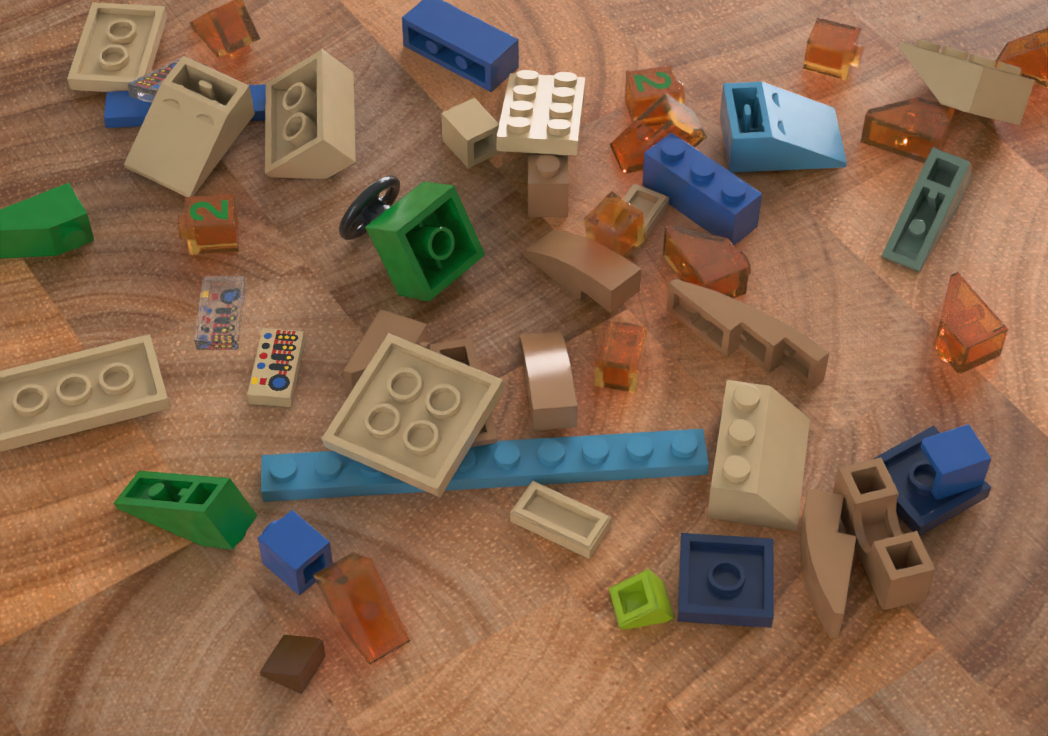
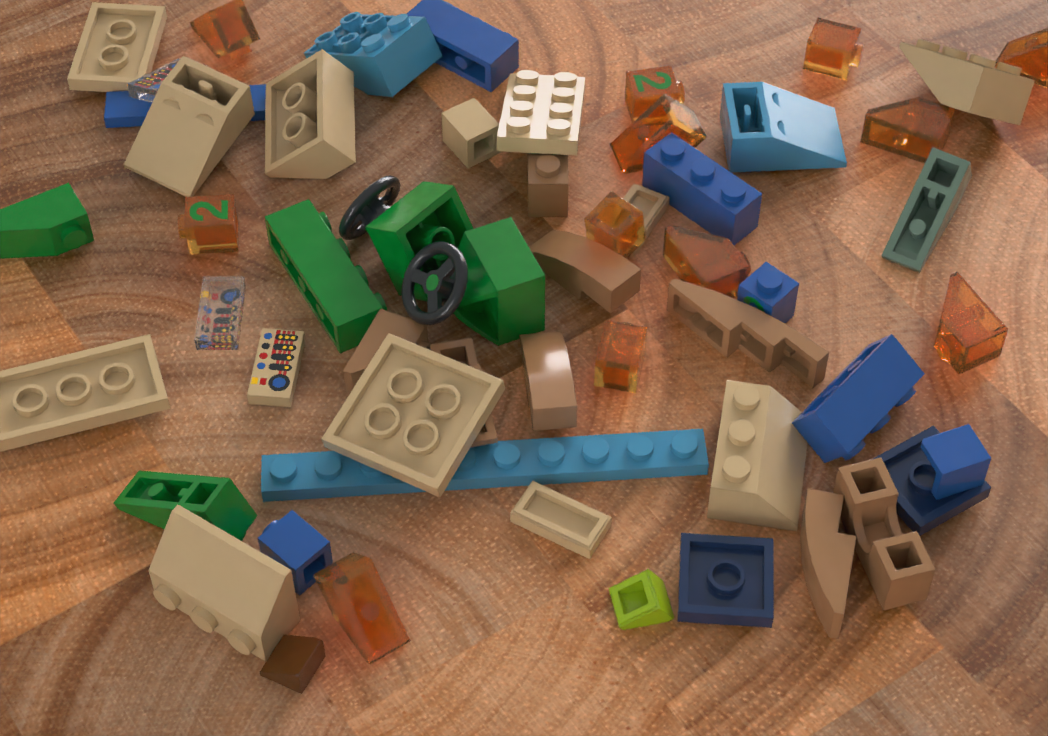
none -> tan slope [148,505,300,661]
none -> green brick [265,199,387,353]
none -> dark azure slope [304,12,442,97]
none -> green piece [402,217,545,346]
none -> blue brick [737,262,799,323]
none -> blue brick [792,334,925,463]

